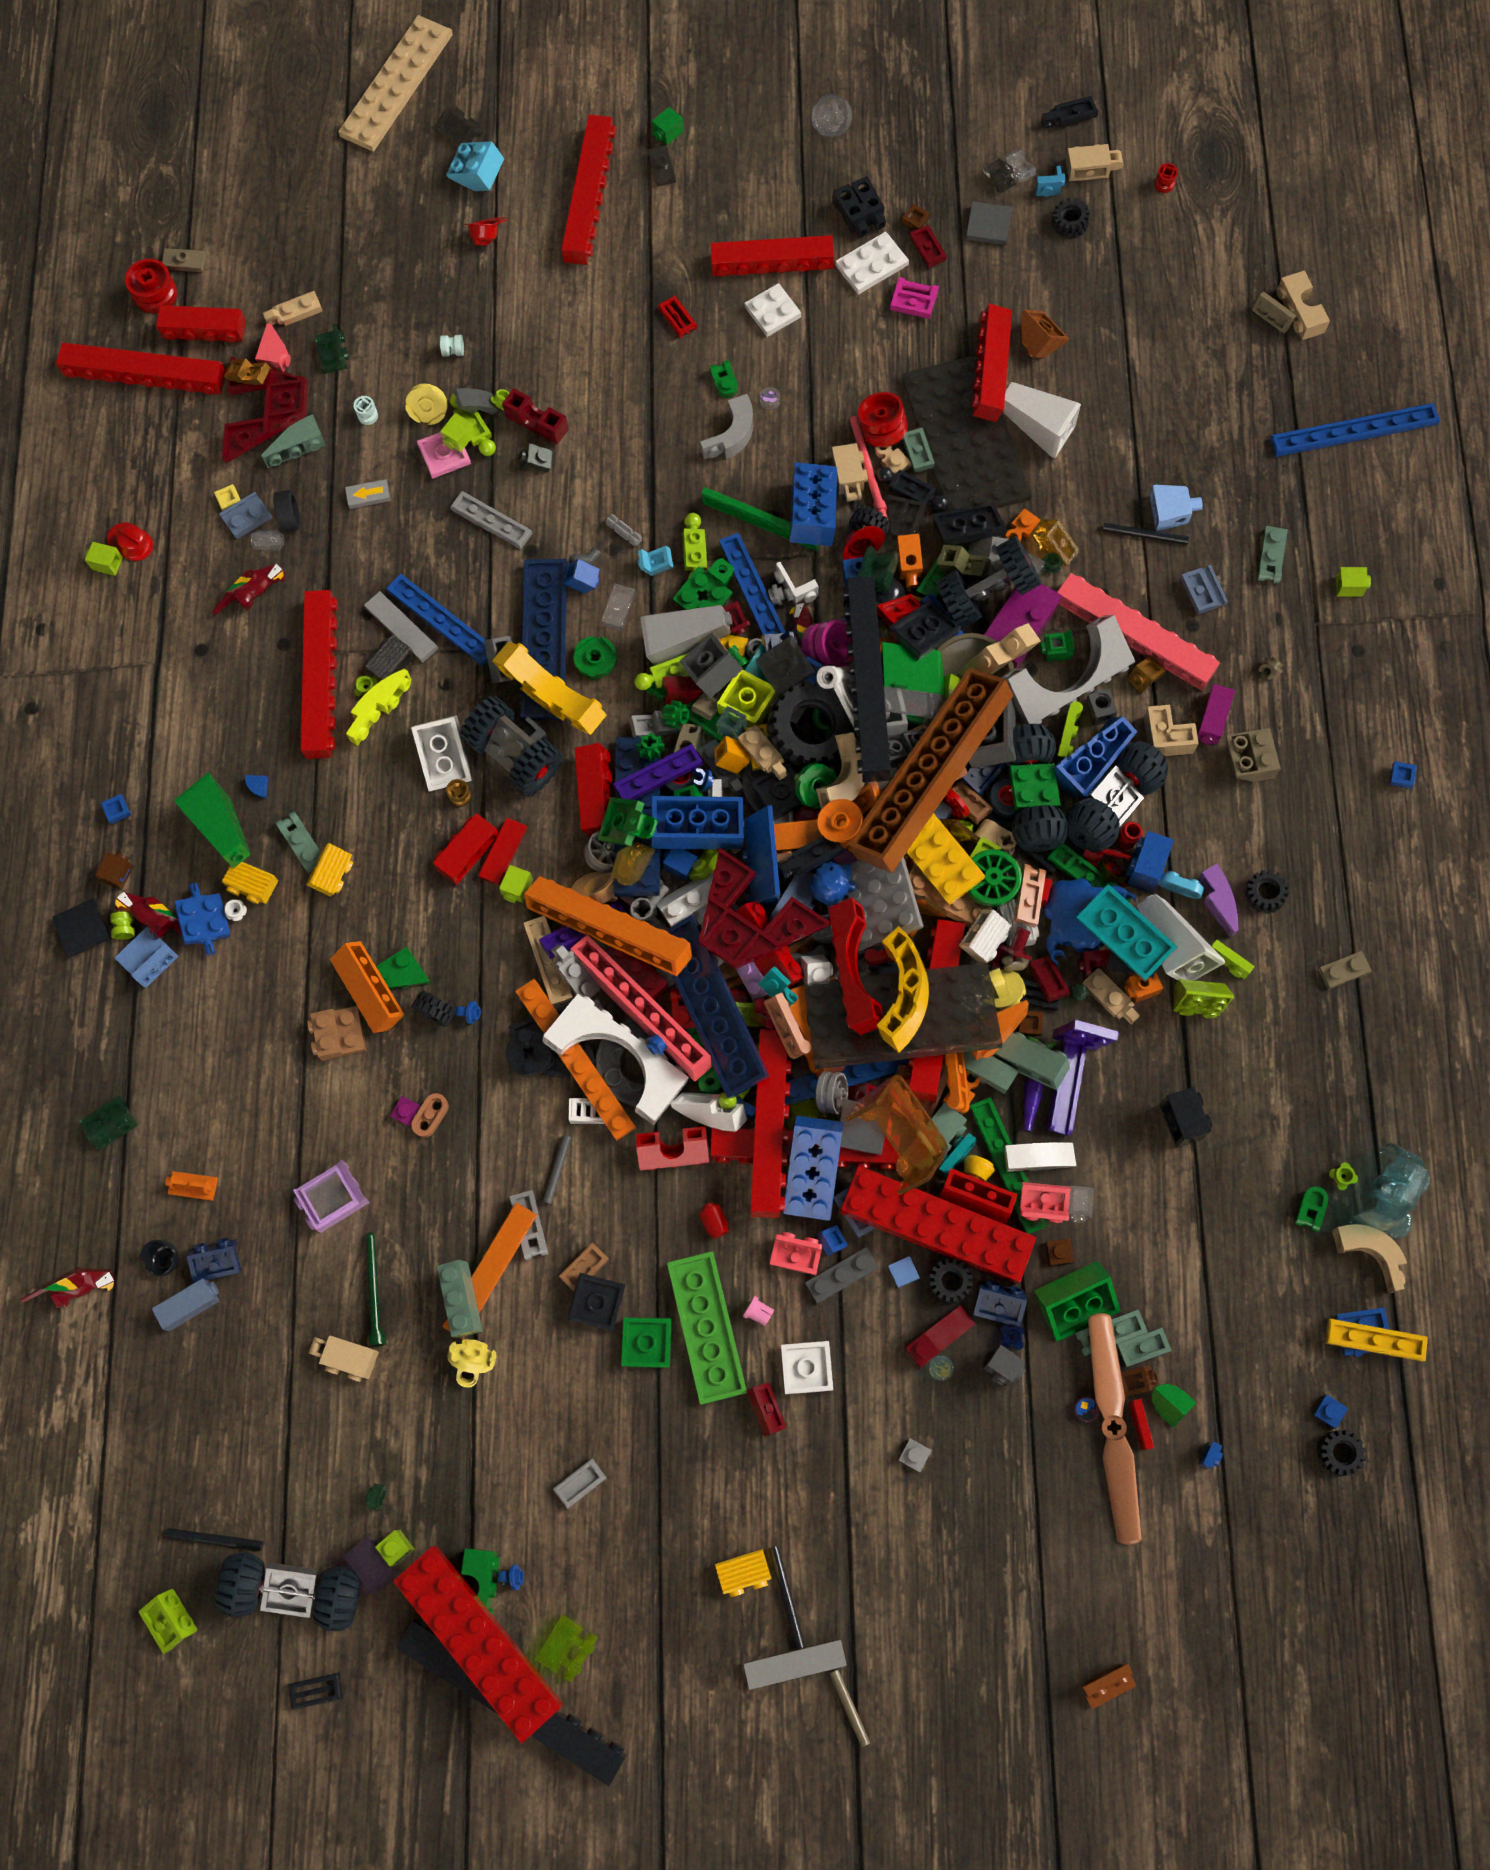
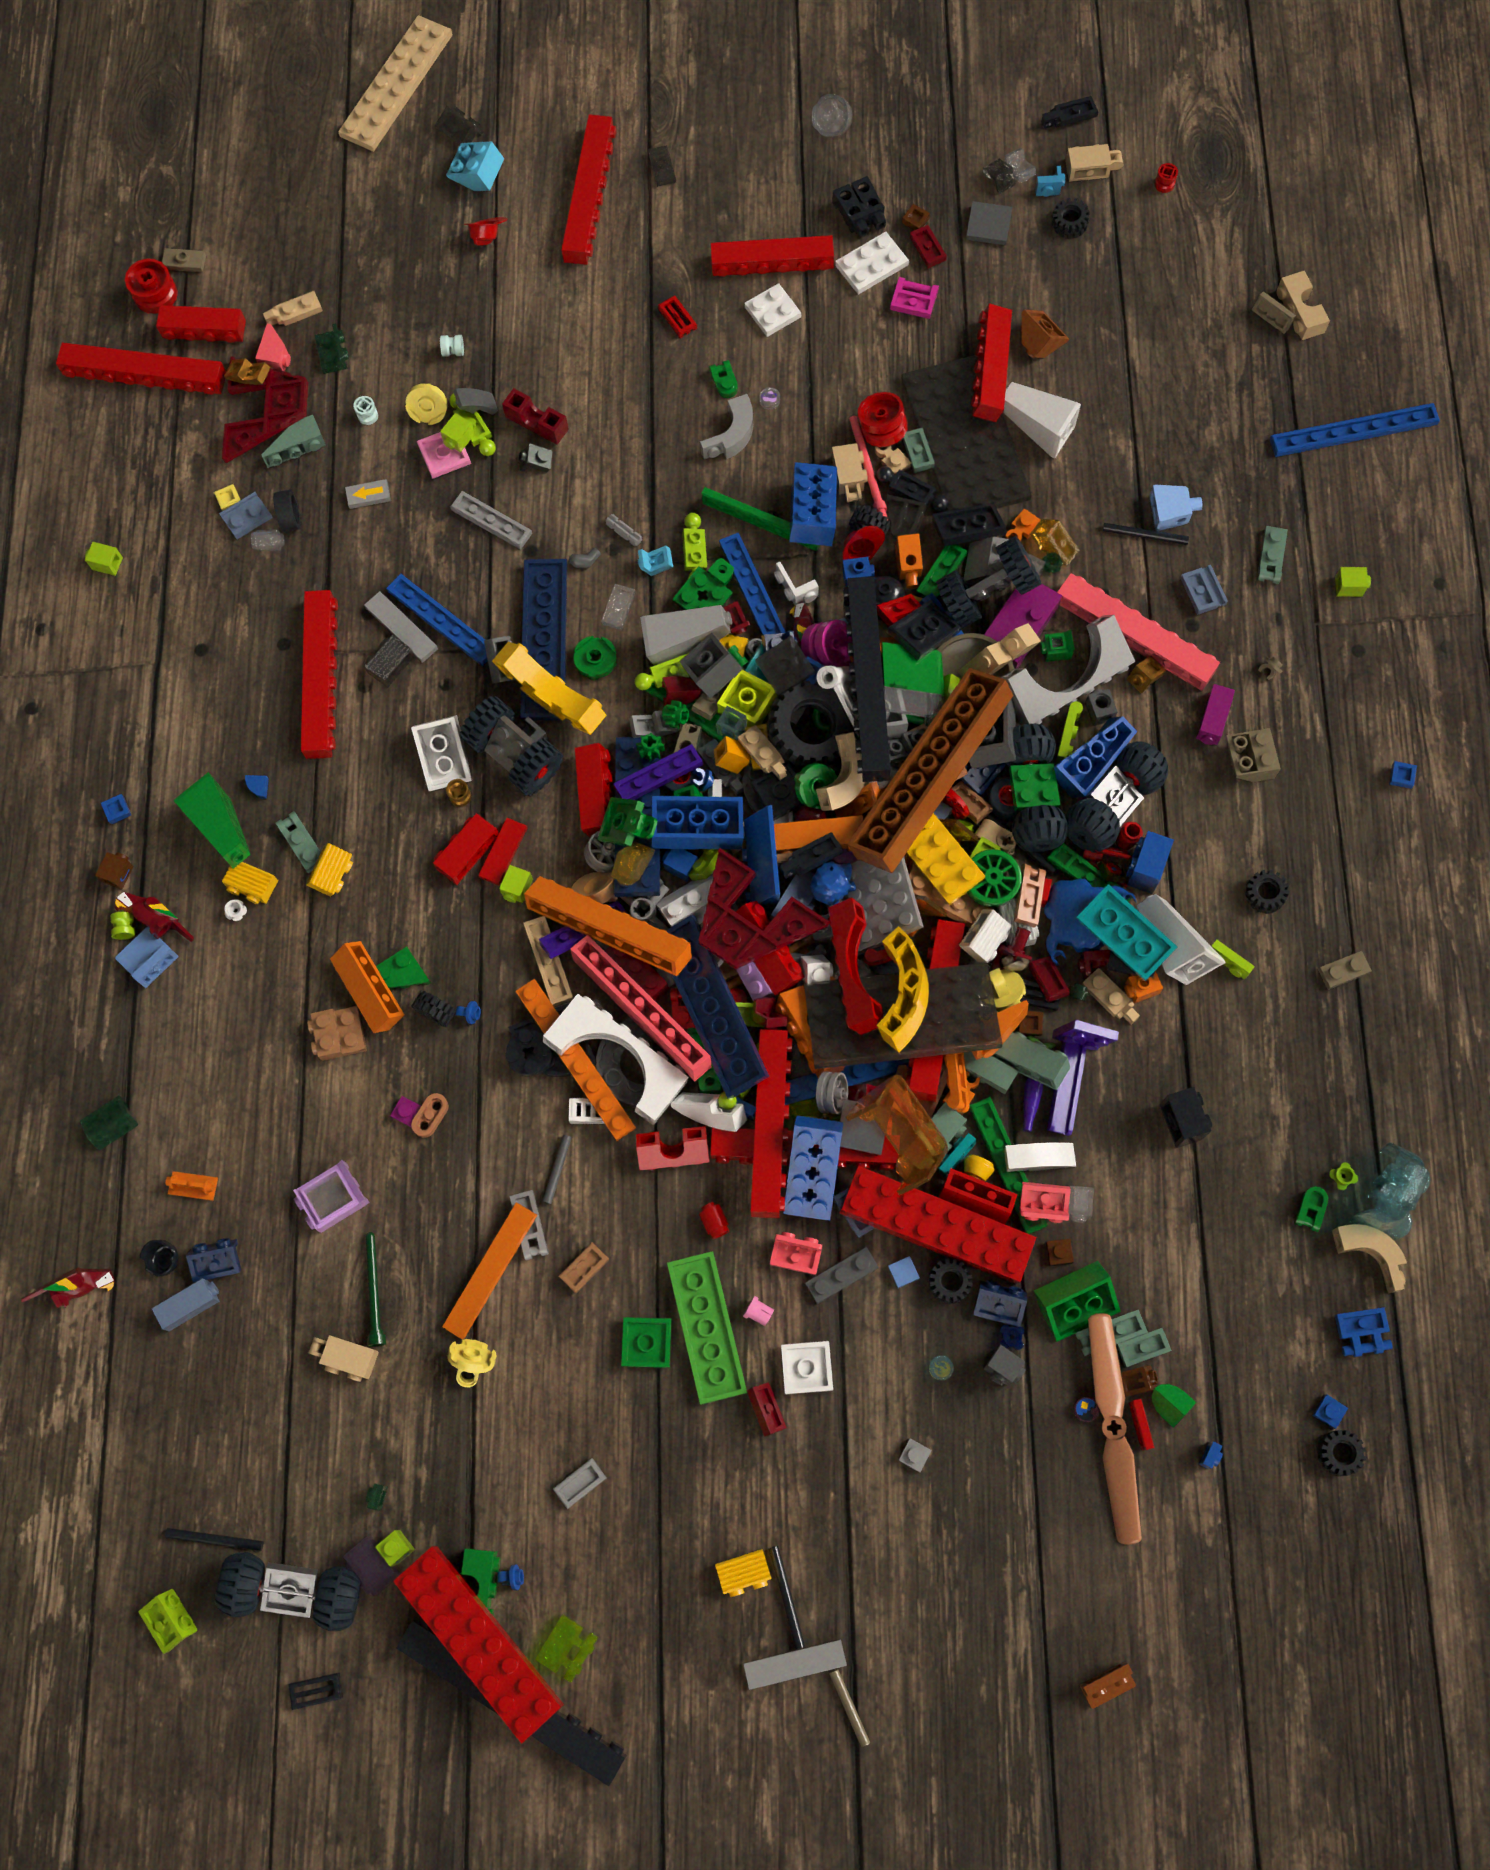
black slope [53,898,111,958] -> none
red piece [107,522,153,561] -> none
blue plate [174,883,230,956] -> none
dark red animal [212,564,286,615] -> none
neon yellow slope [346,669,412,746] -> none
lime plate [354,676,378,697] -> none
sand green brick [437,1260,483,1338] -> none
lime plate [490,389,509,410] -> none
light grey hinge [551,944,600,998] -> none
brick [563,559,600,594] -> none
black tile [567,1272,626,1331] -> none
blue plate [646,1034,667,1055] -> none
green brick [652,107,684,146] -> none
teal plate [758,966,799,1007] -> none
nougat plate [764,993,811,1059] -> none
light grey plate [768,584,785,606] -> none
blue plate [816,1225,848,1256] -> none
orange dish [817,799,862,842] -> none
clear green bracket [857,546,899,593] -> none
dark red slope [905,1305,975,1369] -> none
olive brick [937,545,992,582] -> none
tan panel [1143,705,1199,756] -> none
medium azure plate [1158,871,1204,899] -> none
lime slope [1173,979,1234,1018] -> none
medium lavender slope [1198,864,1238,938] -> none
yellow tile [1325,1319,1428,1362] -> none

